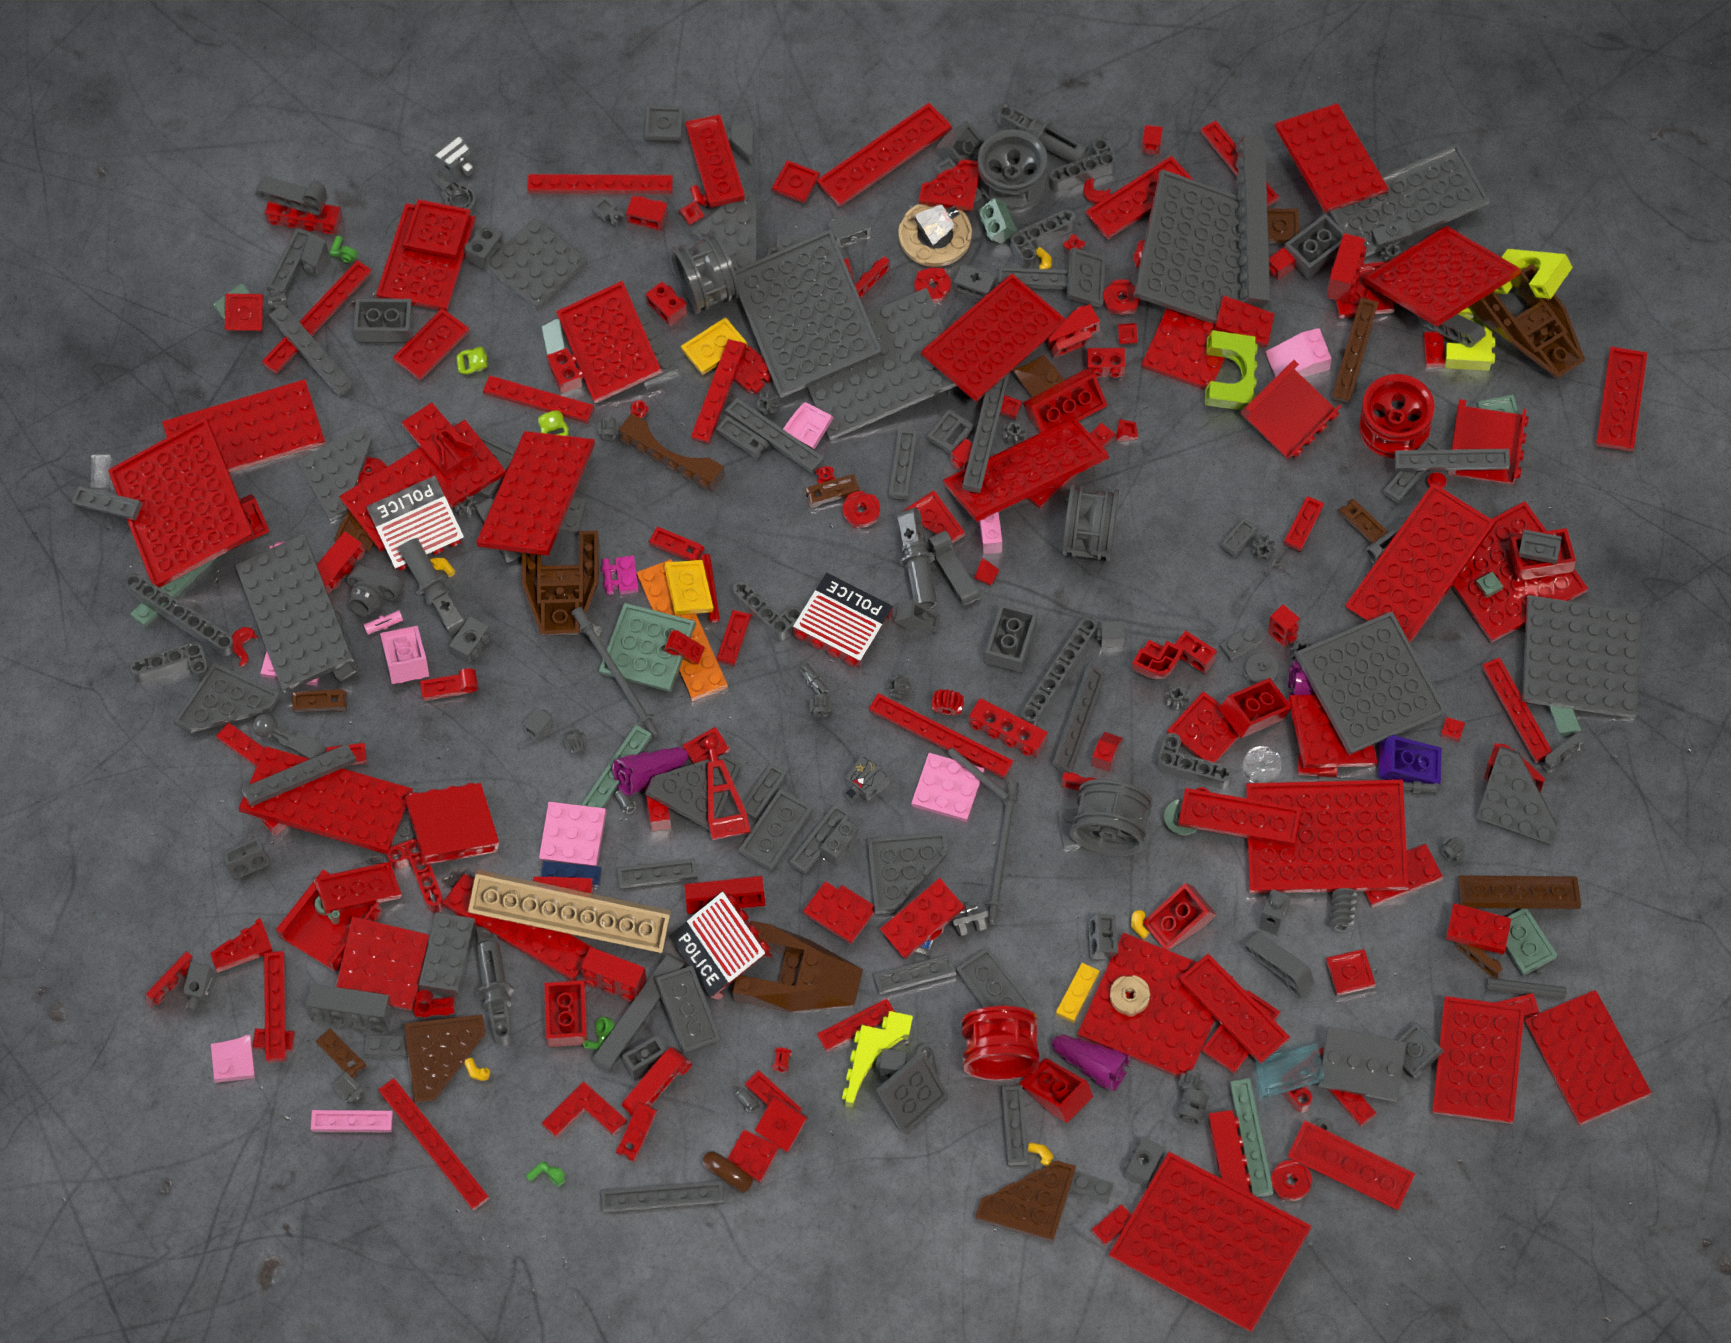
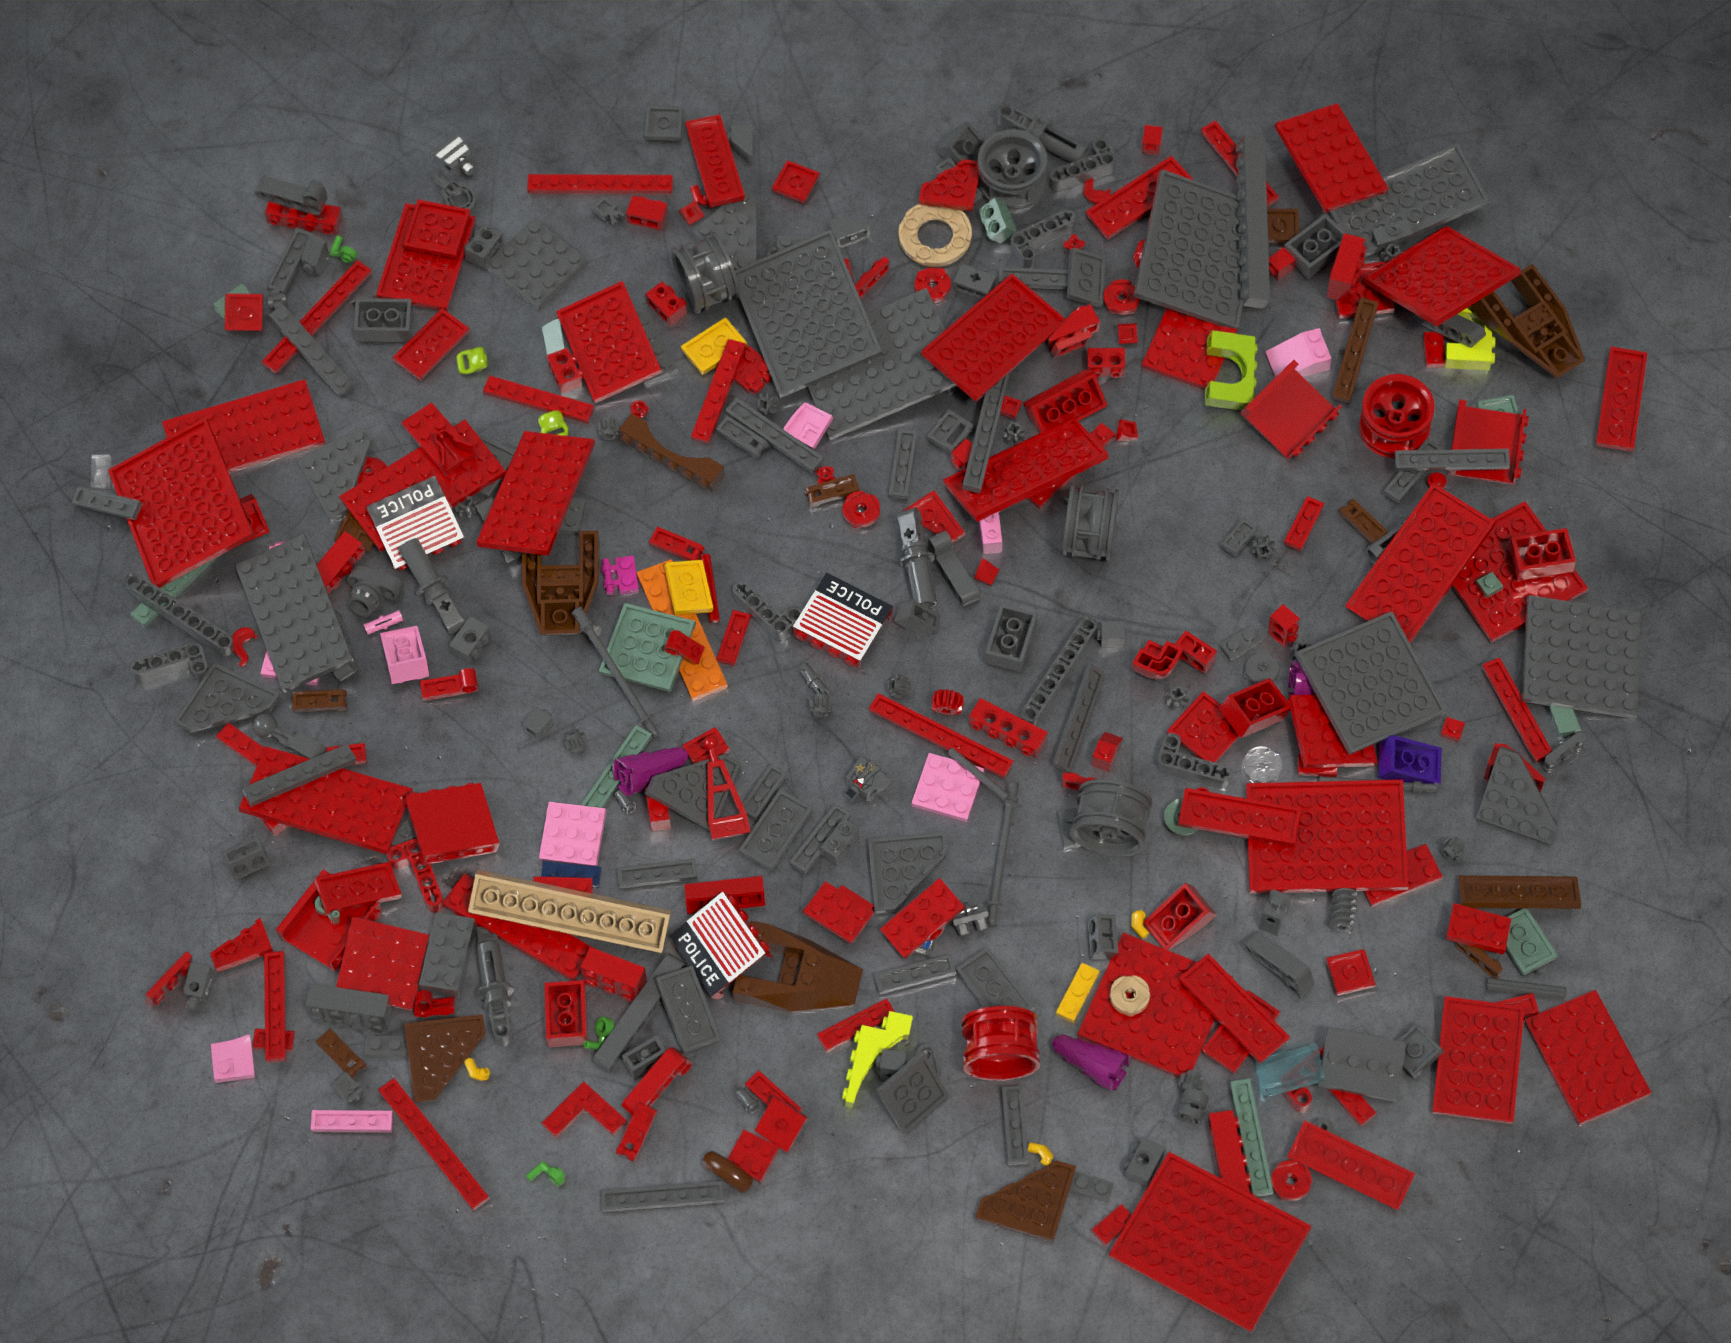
yellow arm [430,558,456,577] -> none
red bush [772,1047,792,1073] -> none
red plate [817,103,952,208] -> none
torso [913,204,960,247] -> none
reddish brown plate [1013,355,1065,398] -> none
red slope [1019,1057,1094,1123] -> none
yellow arm [1036,247,1052,269] -> none
red plate [1214,295,1275,348] -> none
neon yellow arch [1494,249,1573,299] -> none
dark grey plate [1519,530,1562,564] -> none

